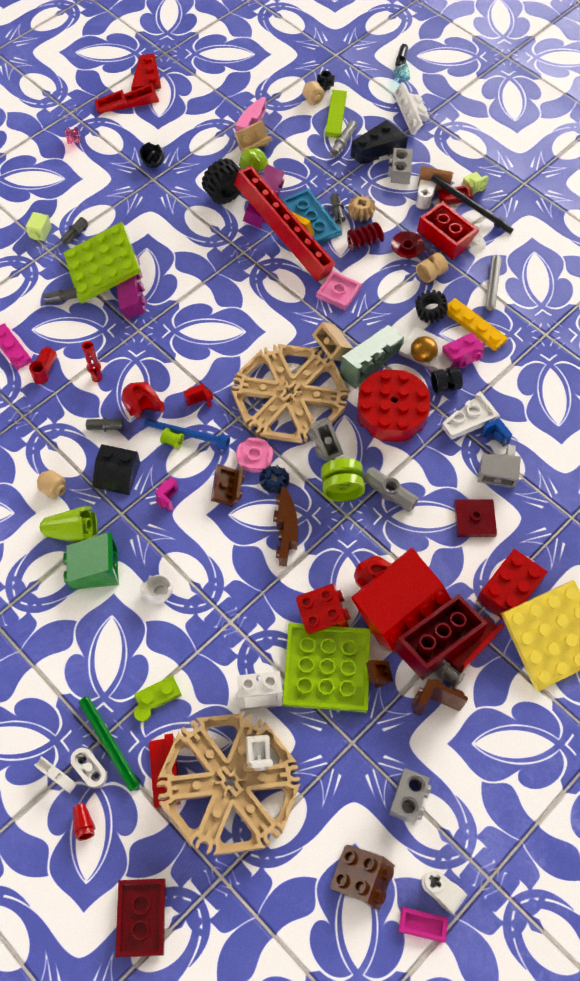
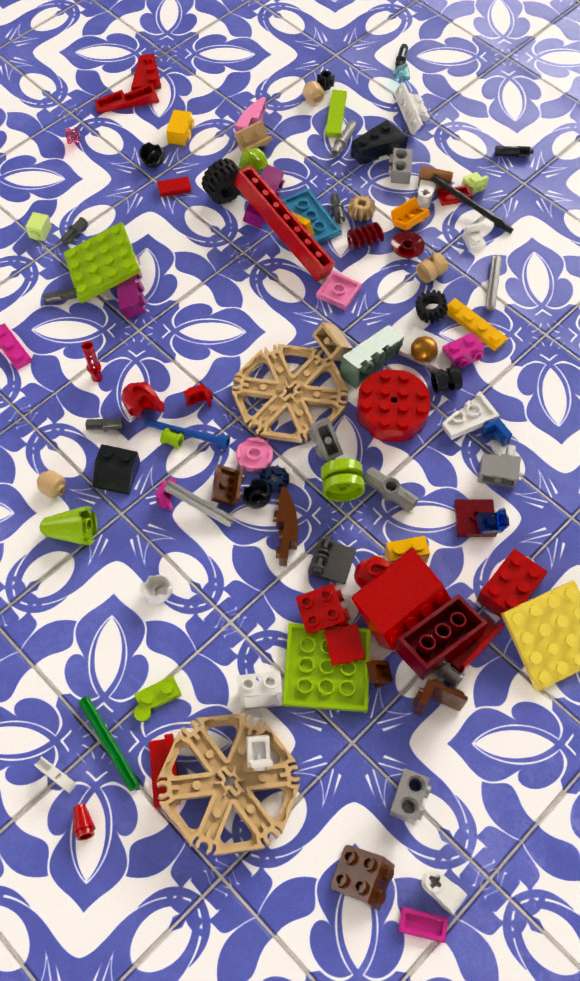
red piece [29,347,57,384] -> none
green slope [63,532,119,590] -> none
white plate [70,748,107,789] -> none
dark red plate [115,878,166,958] -> none
red slope [417,201,479,260] -> none
none -> red tile [157,176,192,197]
none -> light grey axle [164,480,235,527]
none -> yellow brick [166,110,195,146]
none -> black hair [242,479,271,509]
none -> dark grey hinge [307,535,357,584]
none -> red piece [324,624,366,666]
none -> yellow brick [384,536,430,563]
none -> light orange bracket [391,197,430,231]
none -> clear blue bracket [476,508,509,534]
none -> black piece [495,146,533,157]

